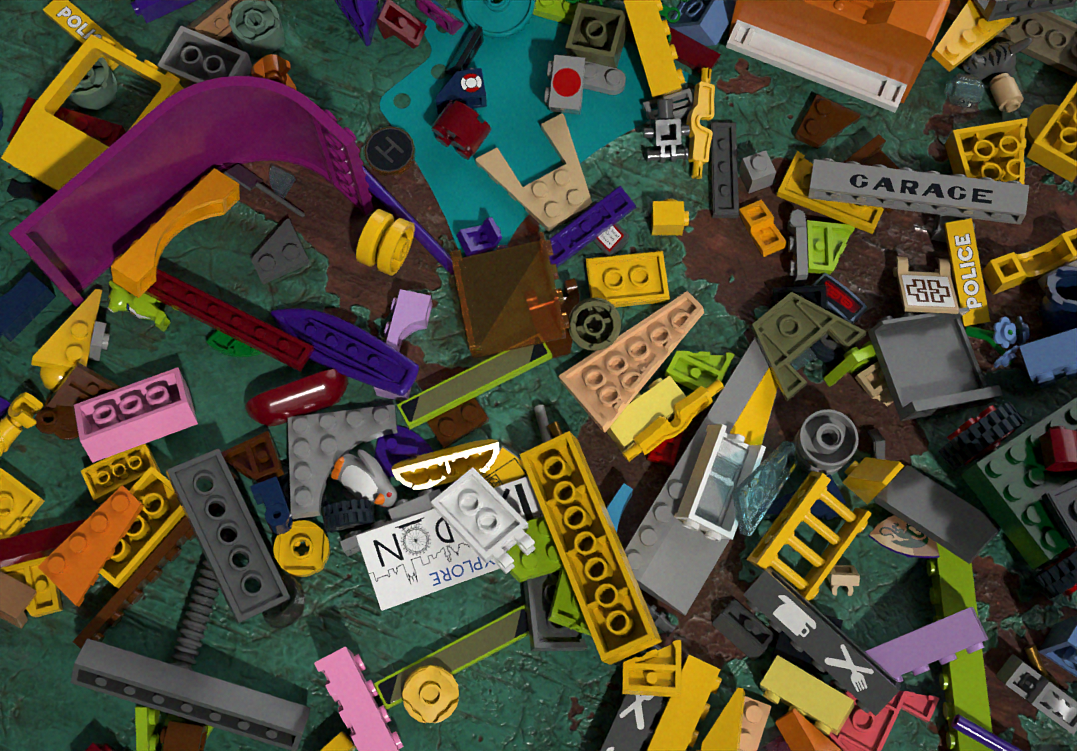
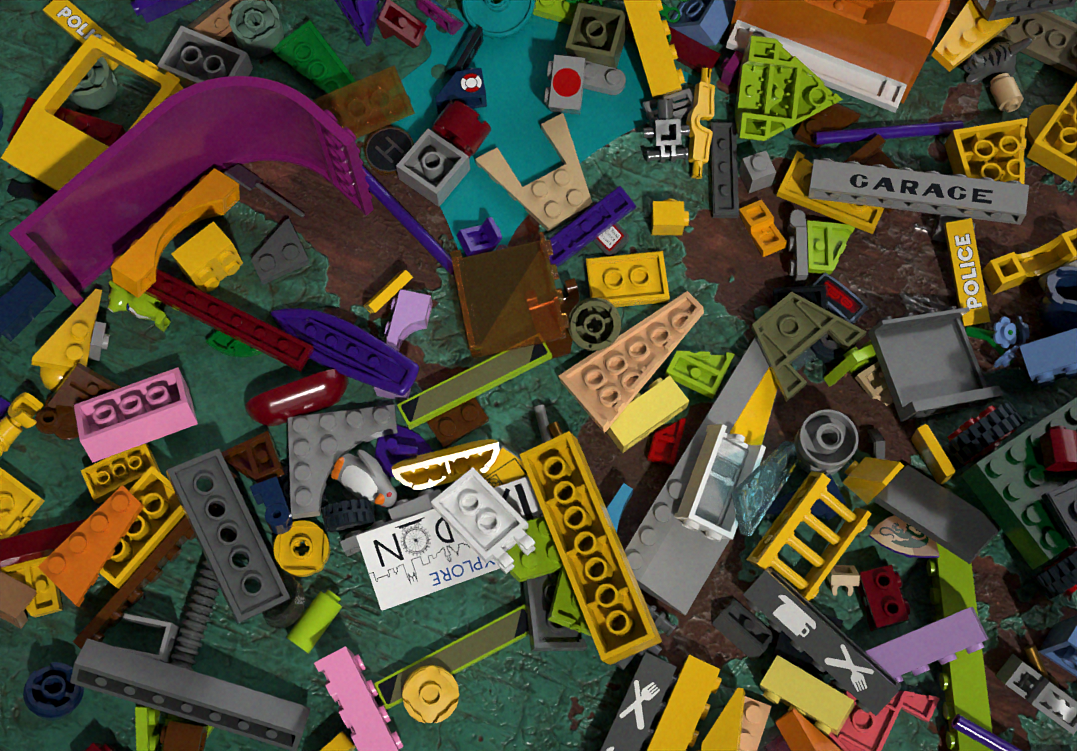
orange brick [251,54,296,90] -> none
clear light blue tile [269,166,296,199] -> none
yellow wheel [356,209,415,276] -> none
yellow piece [622,379,725,462] -> none
yellow wing [622,640,681,697] -> none
flag [893,256,959,314] -> none
clear light blue head [944,73,985,108] -> none
none -> dark blue cone [23,662,84,721]
none -> light grey piece [115,613,180,664]
none -> yellow brick [171,221,243,292]
none -> green wing [272,20,367,110]
none -> lime brick [286,590,342,654]
none -> clear orange brick [312,66,415,138]
none -> yellow tile [364,270,413,314]
none -> light grey brick [396,129,470,207]
none -> magenta plate [720,50,744,86]
none -> lime wedge [734,35,843,141]
none -> dark purple piece [813,120,964,145]
none -> dark red brick [857,565,910,631]
none -> yellow tile [911,424,956,485]

